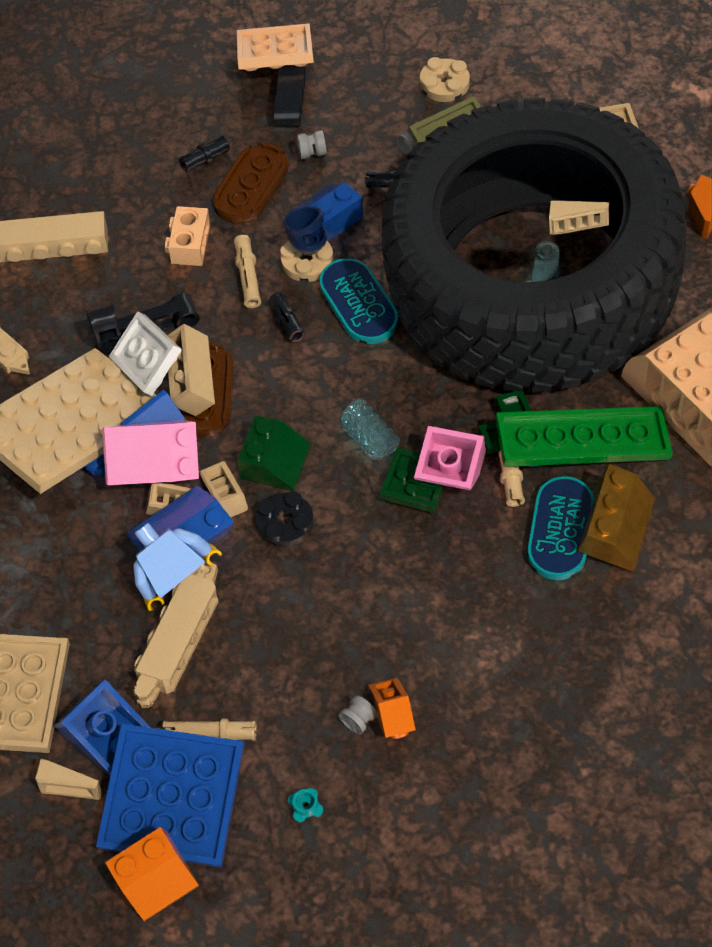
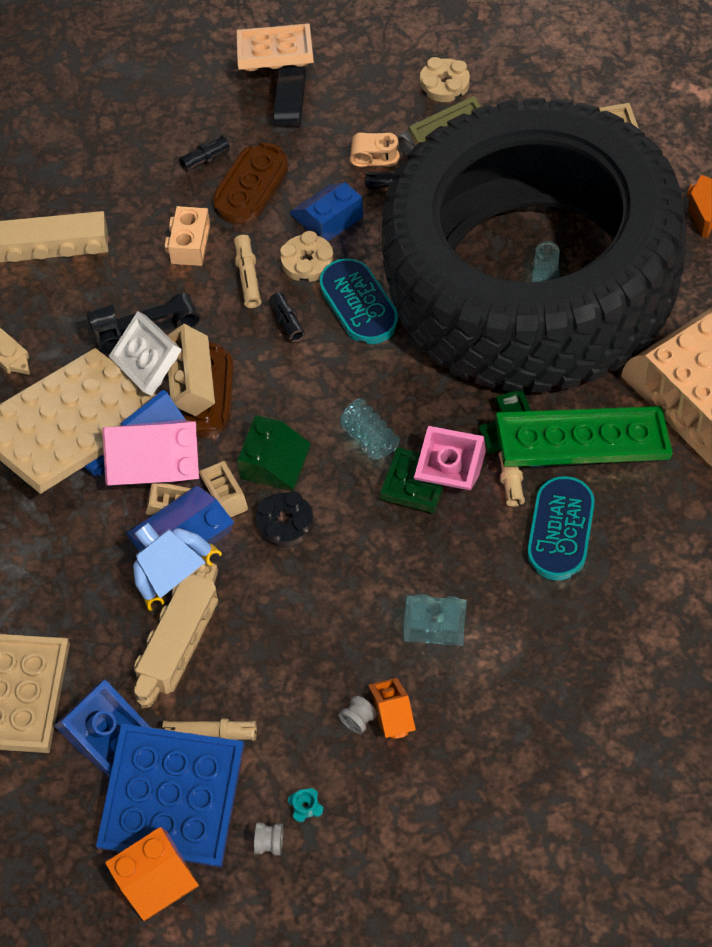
tan slope [35,759,103,800] -> none
dark blue helmet [284,207,327,255] -> none
light grey wheel [297,130,327,160] -> none
tan slope [549,201,609,235] -> none
pearl gold slope [578,464,655,572] -> none
none -> light grey wheel [254,822,283,855]
none -> light nougat piece [350,133,400,167]
none -> clear light blue brick [403,594,467,646]

